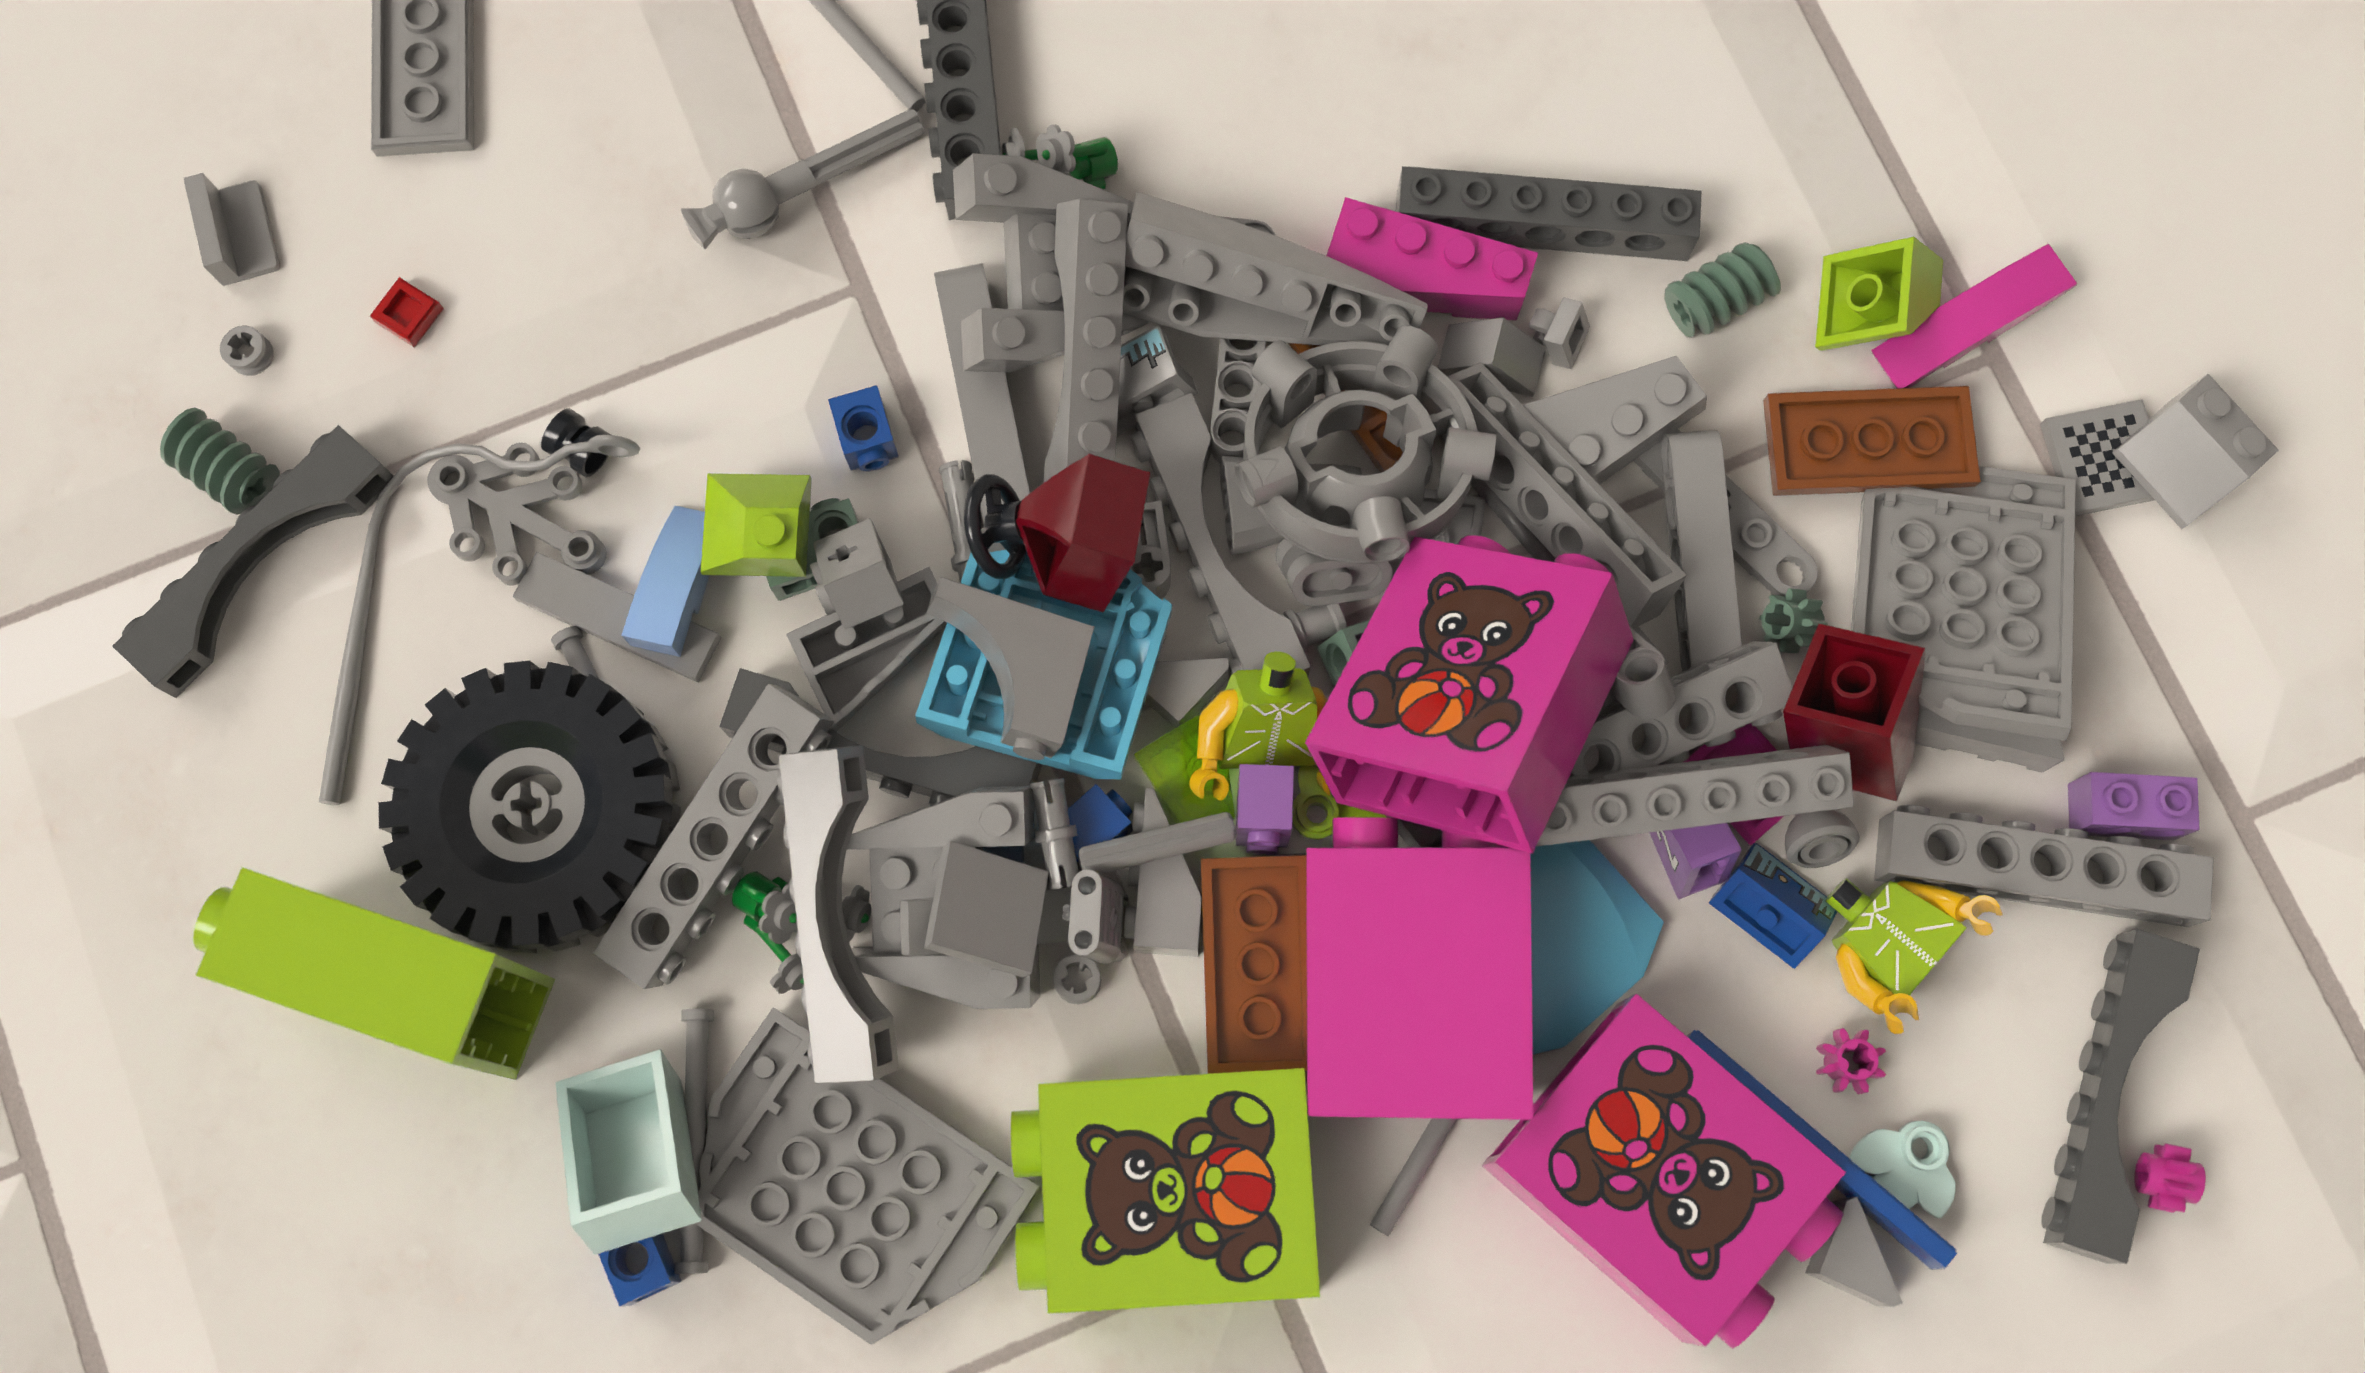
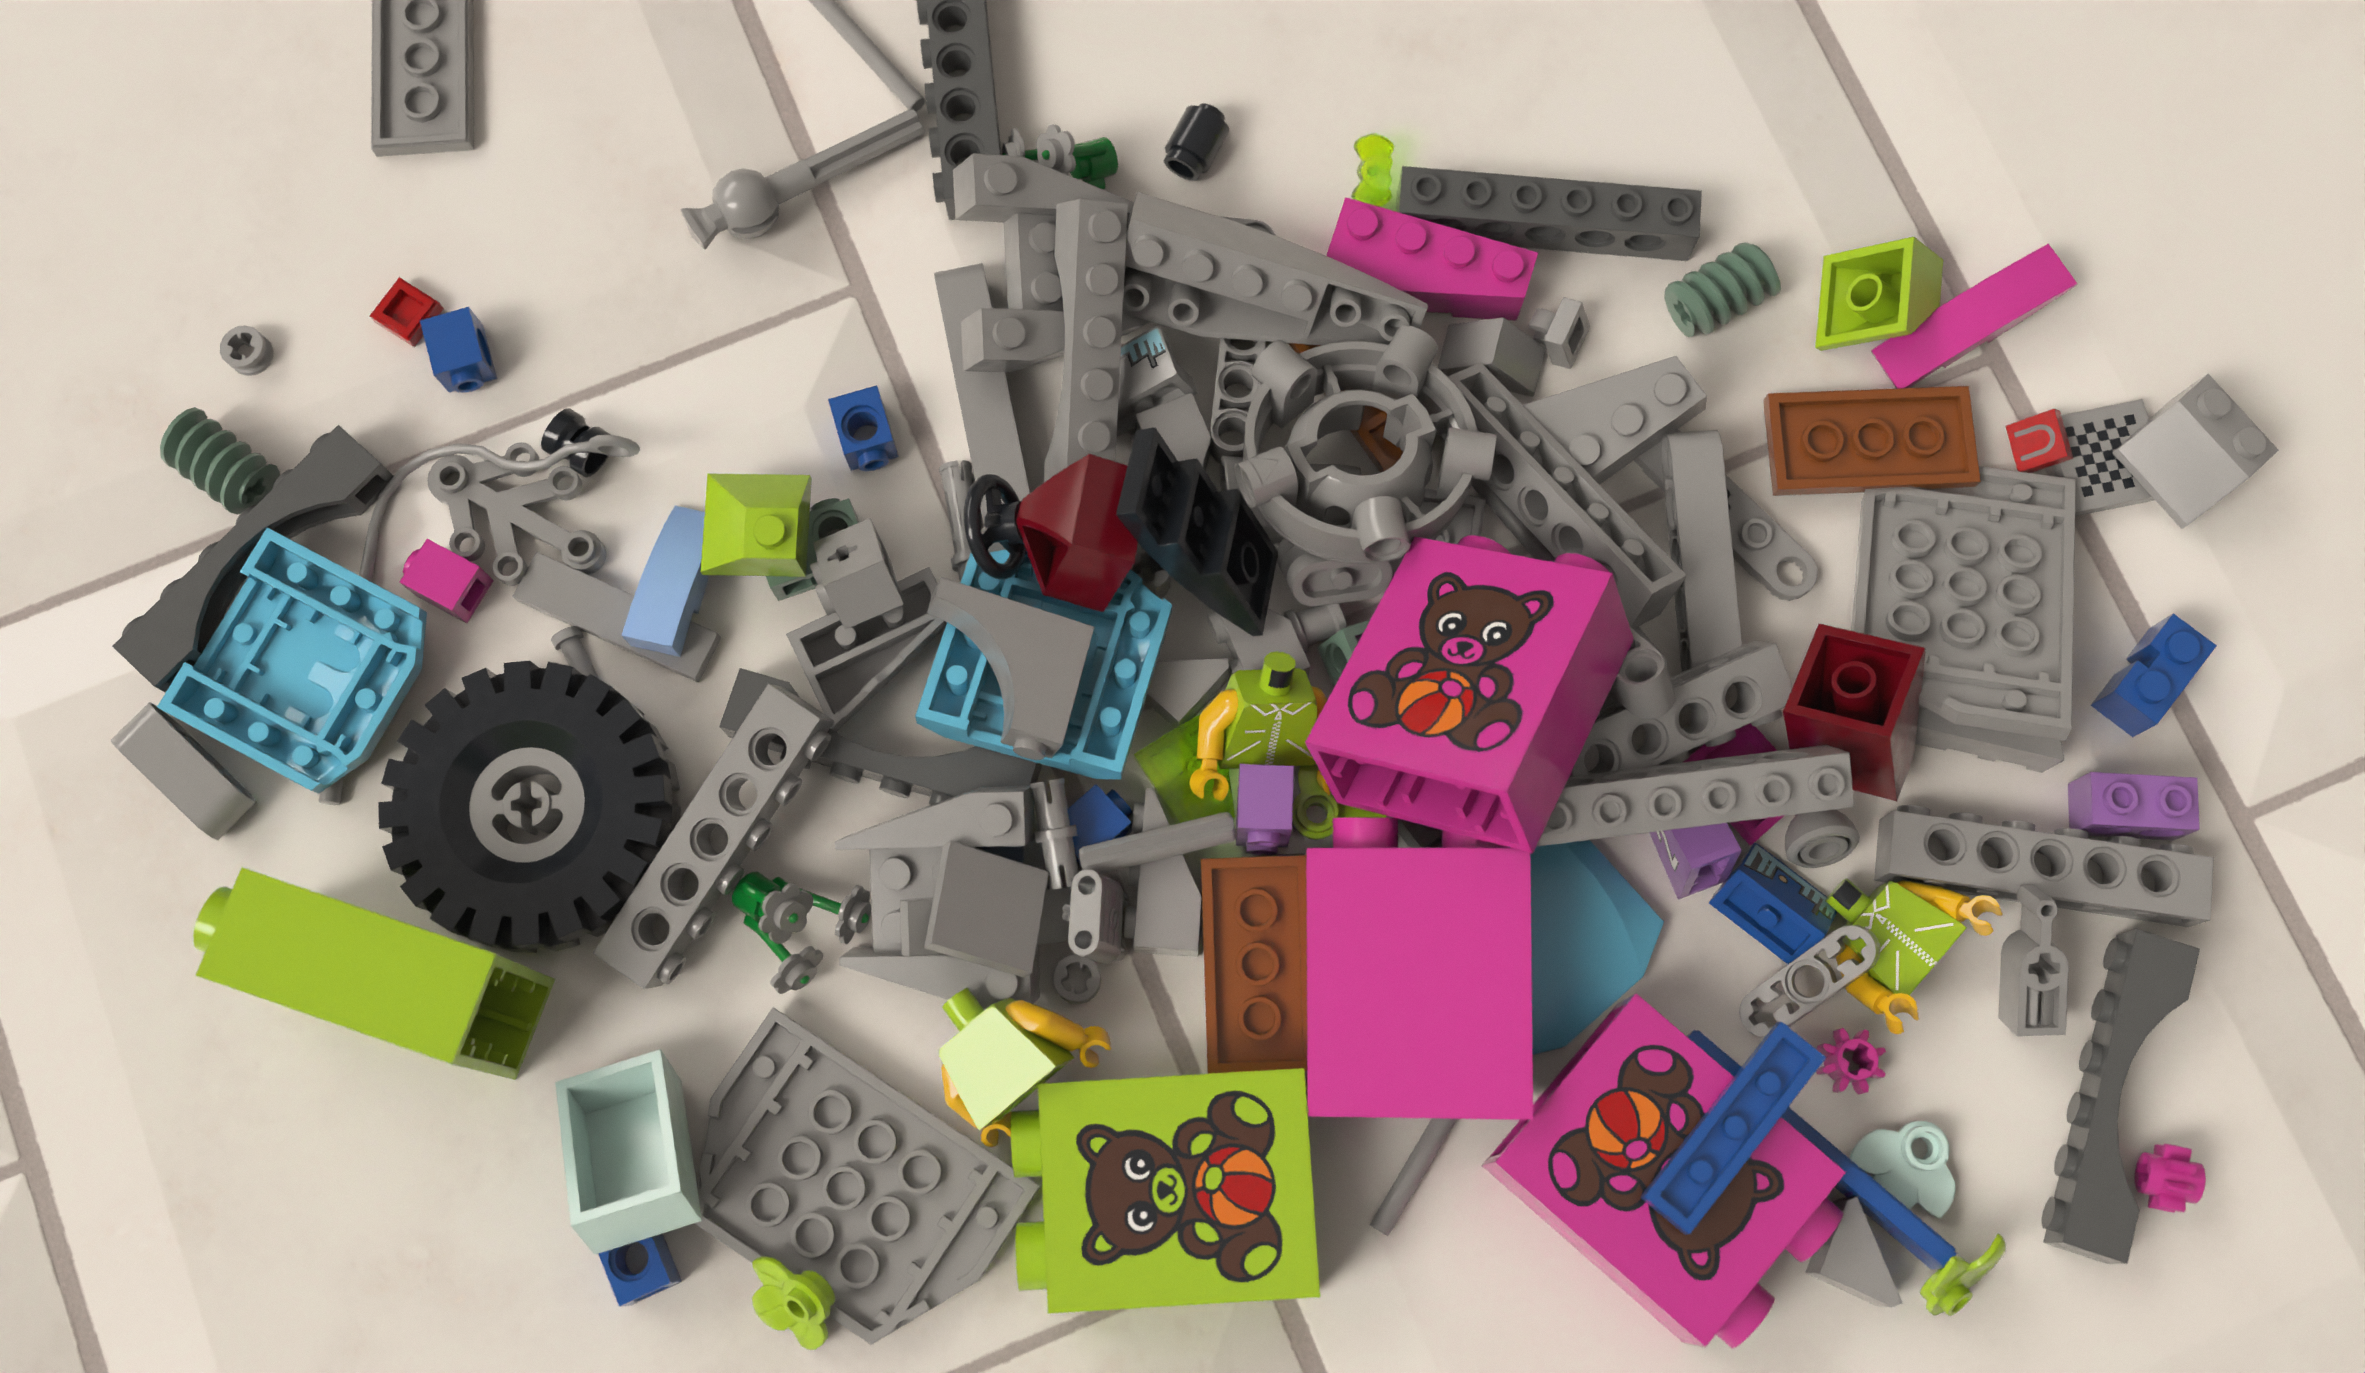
light grey panel [183,173,280,286] -> none
light grey bar [675,1009,714,1274] -> none
arch [777,745,899,1083] -> none
sand green gear [1759,588,1828,653] -> none
none -> light grey beam [111,702,257,840]
none -> medium azure wedge [157,528,427,794]
none -> dark pink brick [400,539,494,623]
none -> blue brick [420,307,497,393]
none -> lime plate [752,1256,835,1350]
none -> torso [939,988,1112,1147]
none -> black slope [1116,427,1278,637]
none -> black brick [1164,103,1229,181]
none -> clear neon green piece [1351,132,1394,207]
none -> blue plate [1640,1021,1826,1235]
none -> light grey beam [1739,925,1880,1037]
none -> lime plate [1920,1234,2006,1316]
none -> light grey piece [1998,885,2069,1036]
none -> red tile [2005,409,2073,473]
none -> blue brick [2091,613,2217,737]

